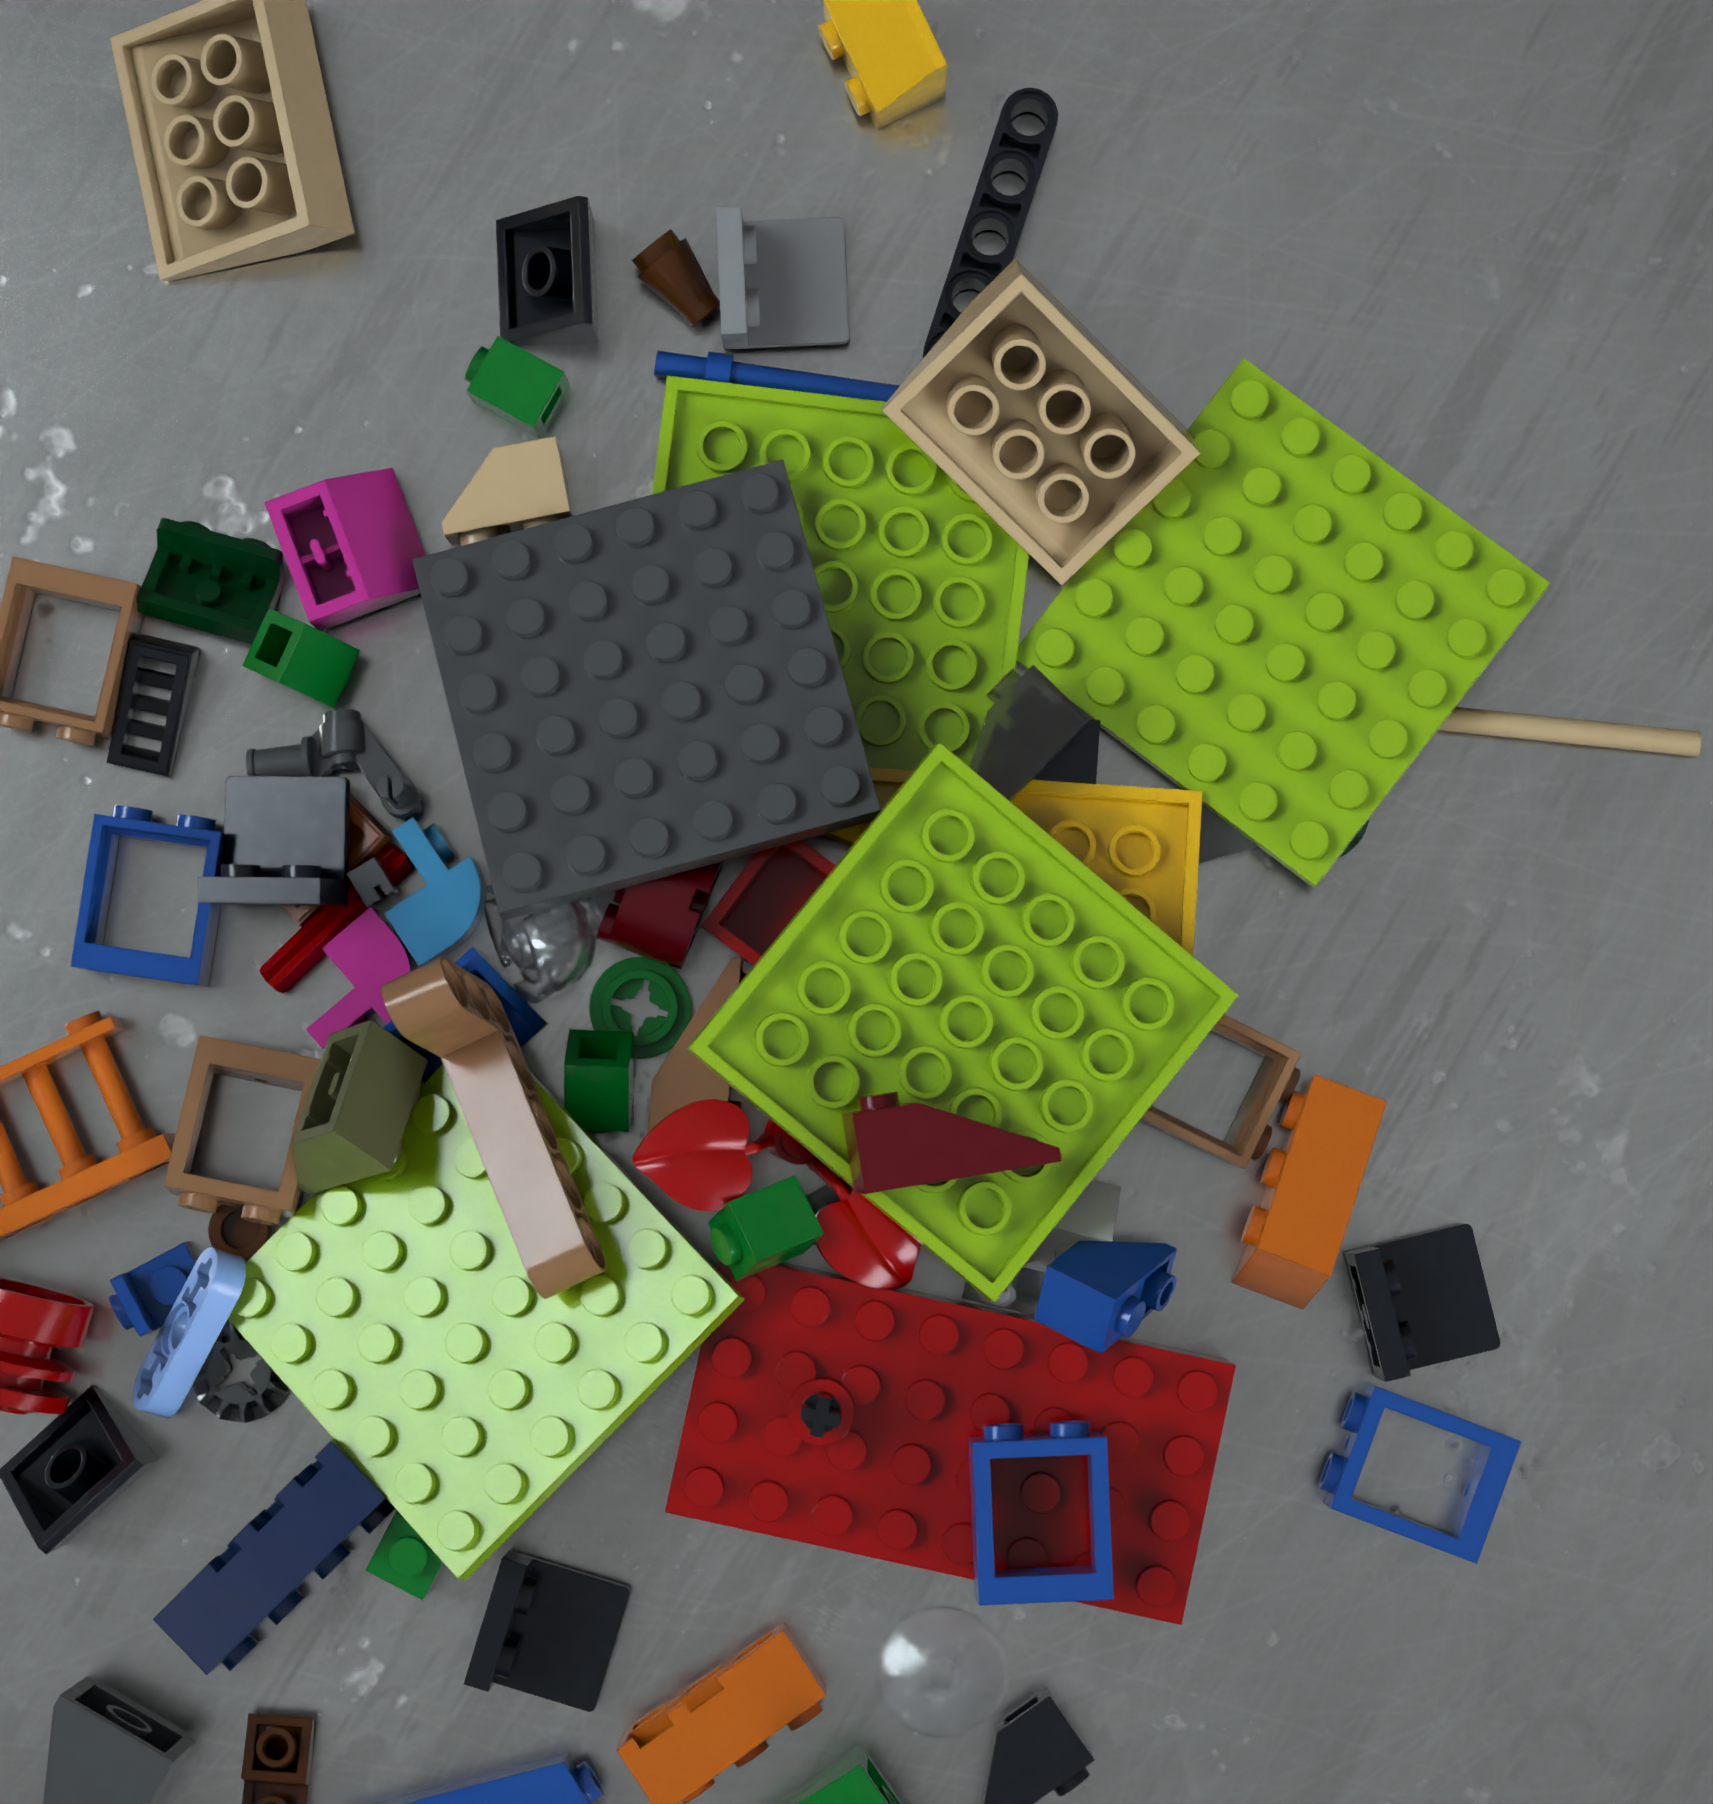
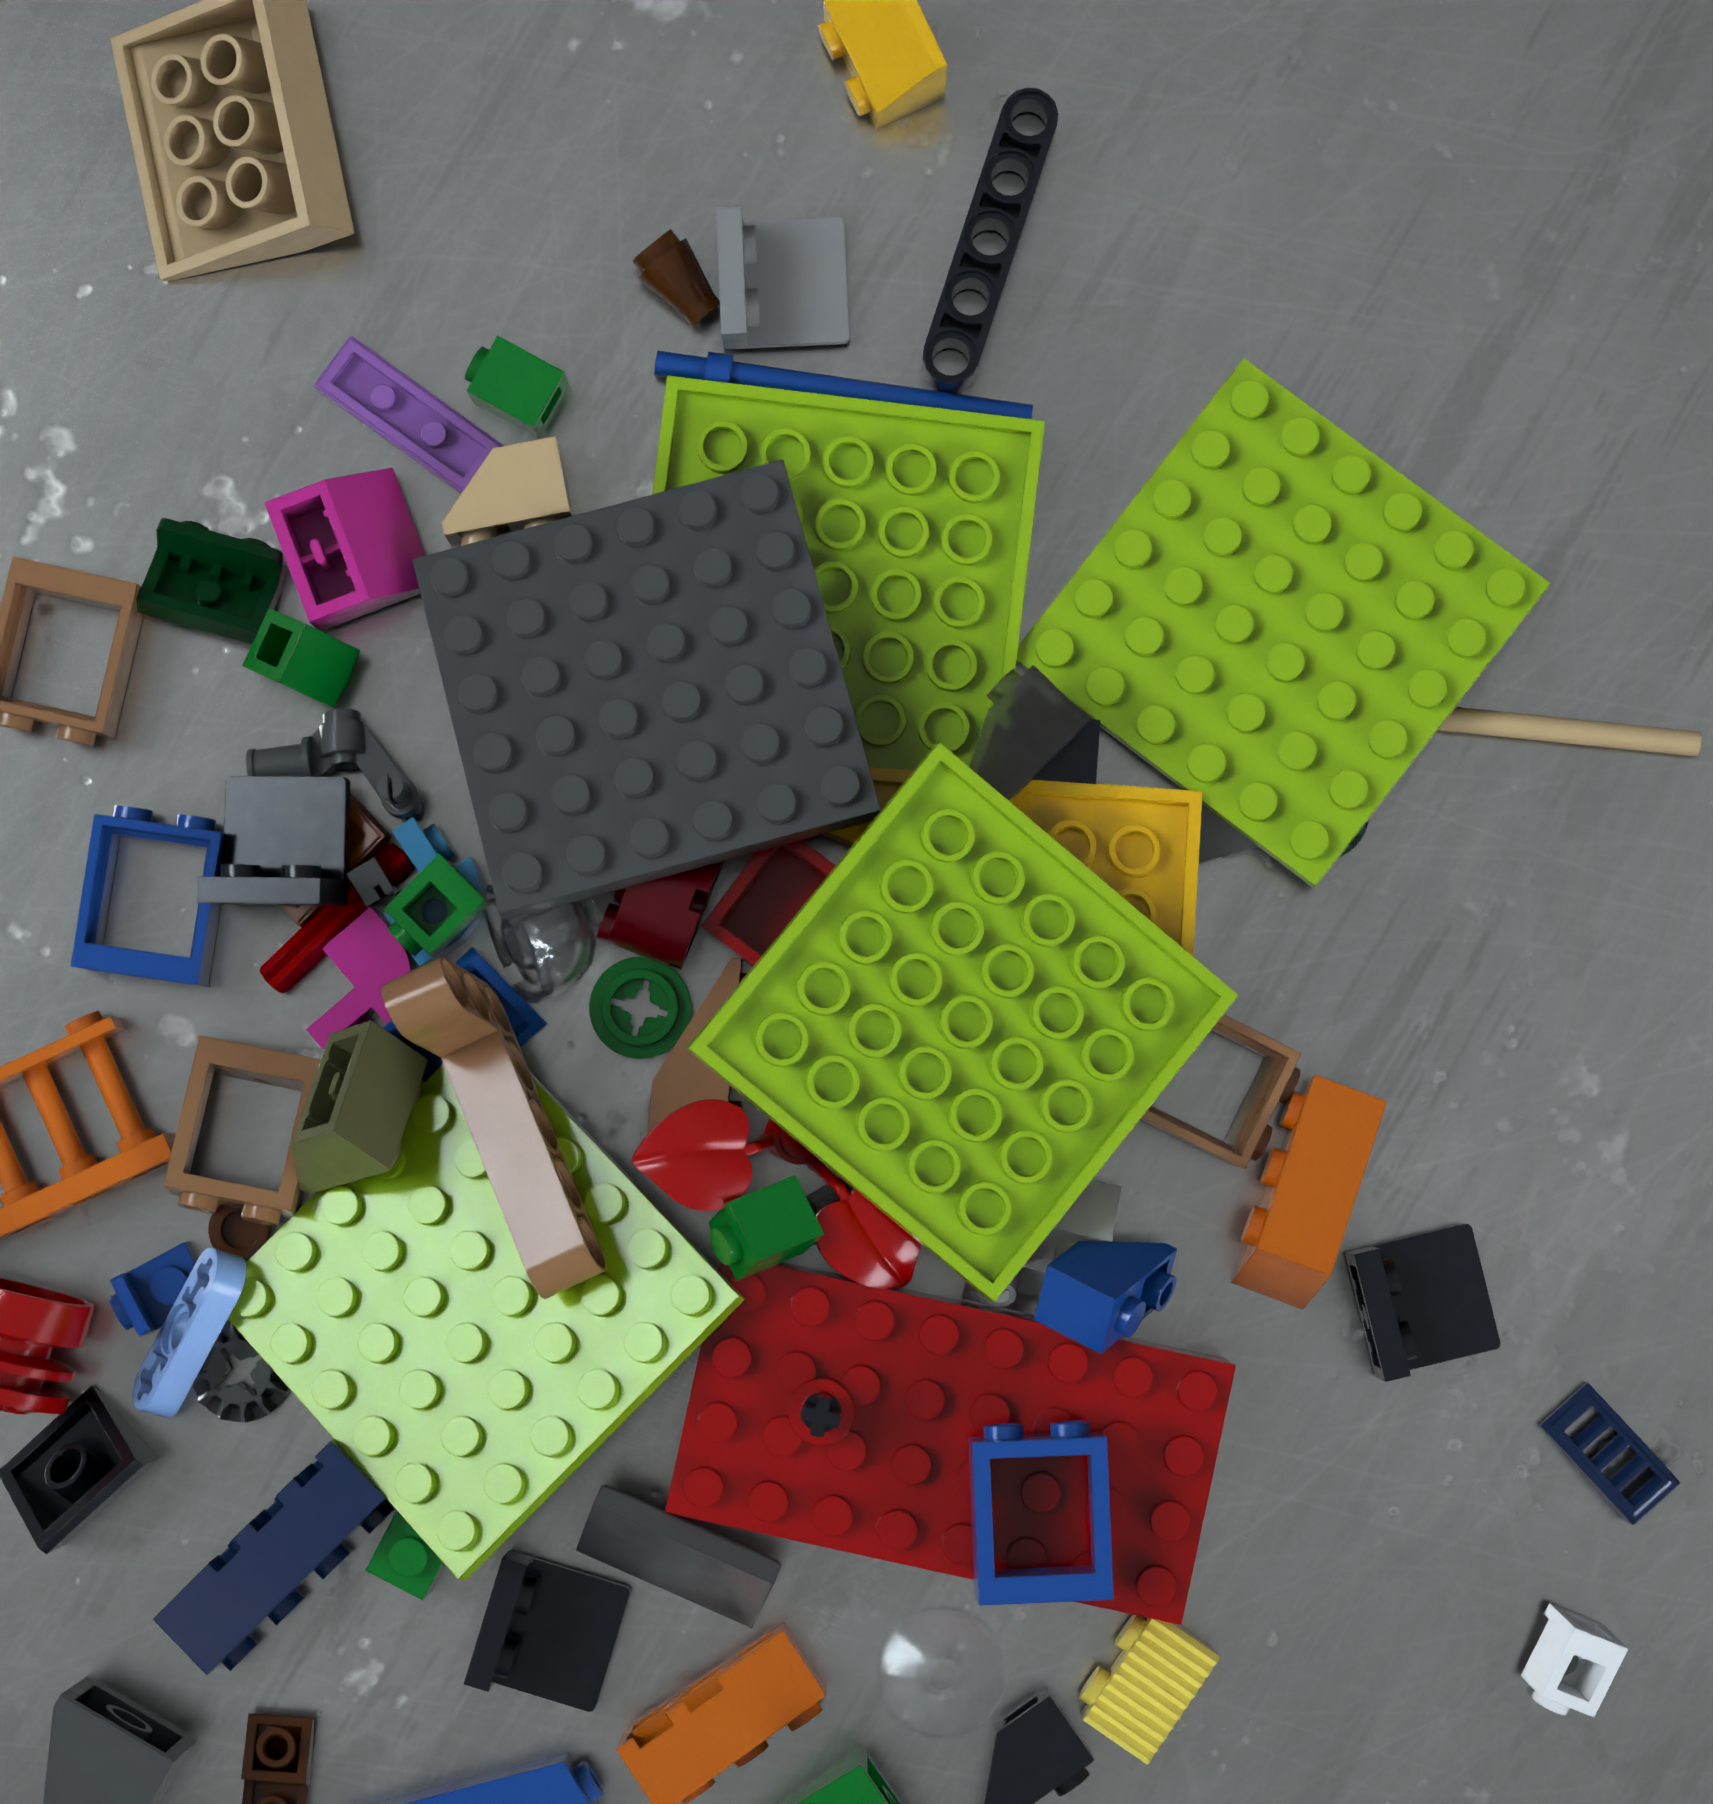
black slope [107,634,200,777] -> none
black slope [496,196,599,346] -> none
green brick [564,1029,634,1134] -> none
dark red slope [842,1092,1062,1194] -> none
tan slope [882,258,1200,585] -> none
blue window [1319,1382,1521,1564] -> none
none -> medium lavender tile [313,335,504,494]
none -> green brick [384,854,491,957]
none -> dark grey tile [576,1484,782,1628]
none -> light yellow brick [1078,1615,1220,1765]
none -> white brick [1521,1603,1628,1717]
none -> dark blue slope [1538,1382,1680,1525]

